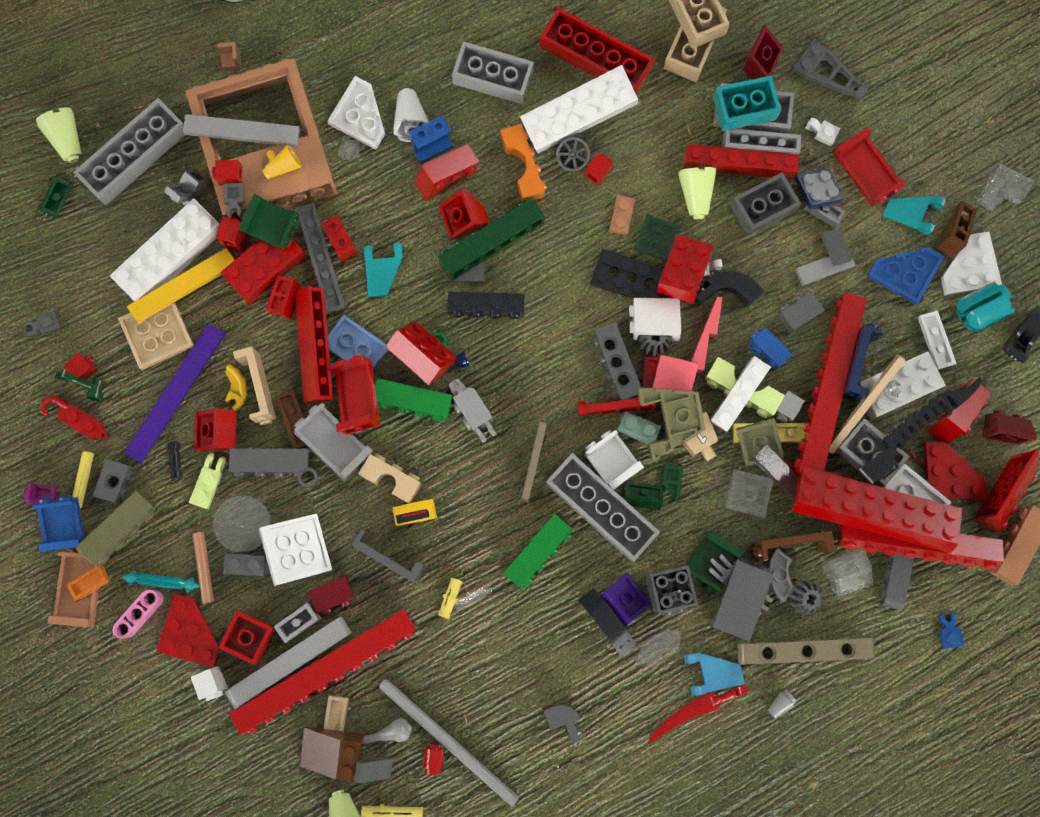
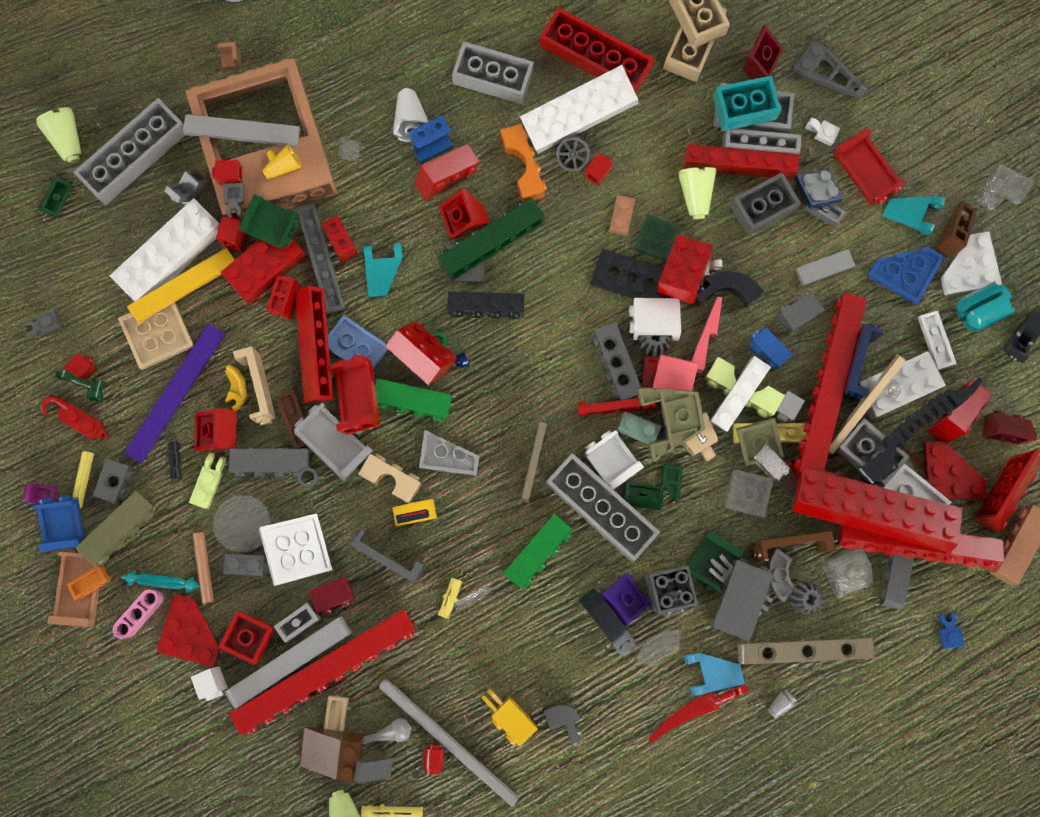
white plate [327,76,385,150] -> none
light grey hinge [449,379,497,443] -> none
dark grey tile [821,228,852,266] -> none
none -> light grey wing [419,430,479,476]
none -> yellow brick [481,688,538,747]

